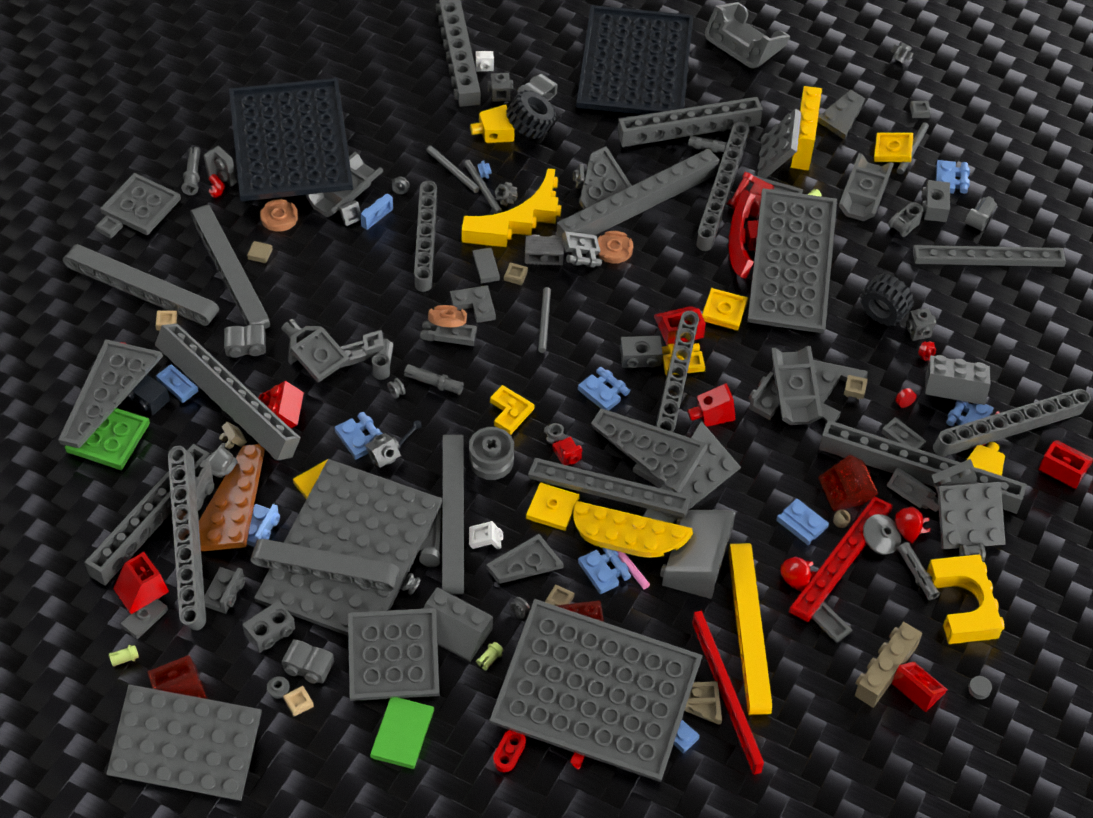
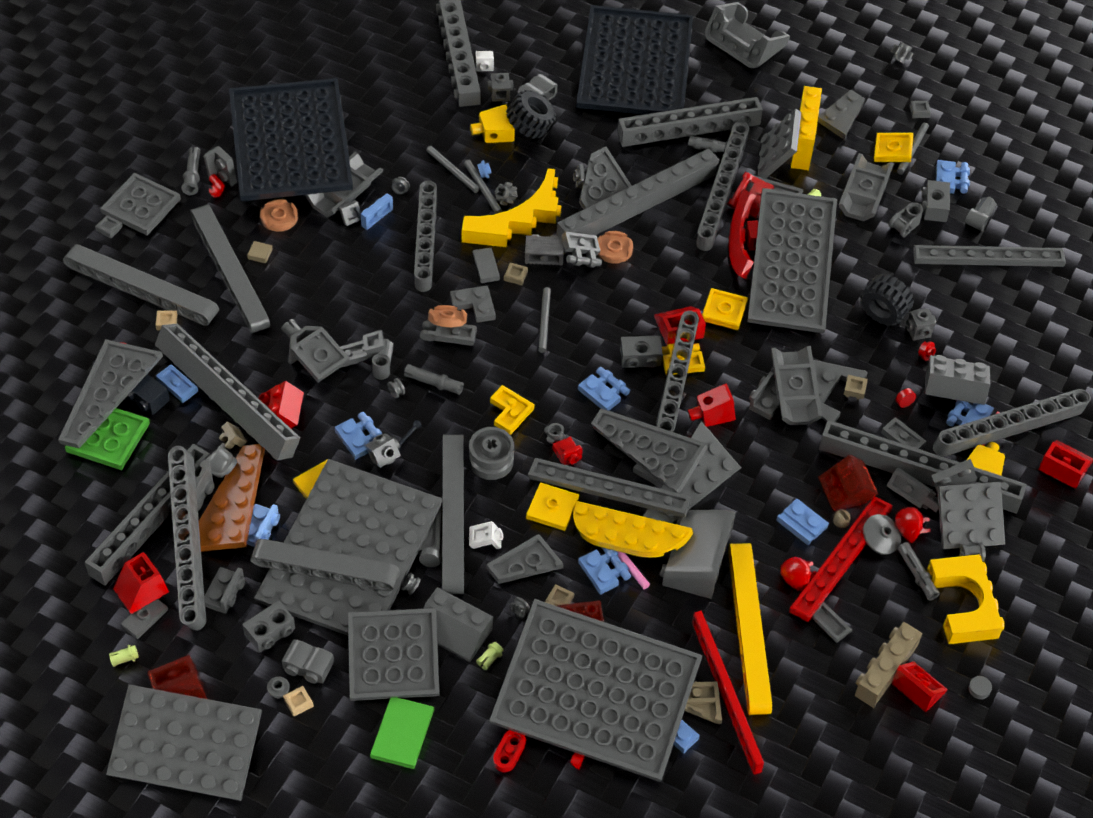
dark grey brick [224,325,266,358] -> none

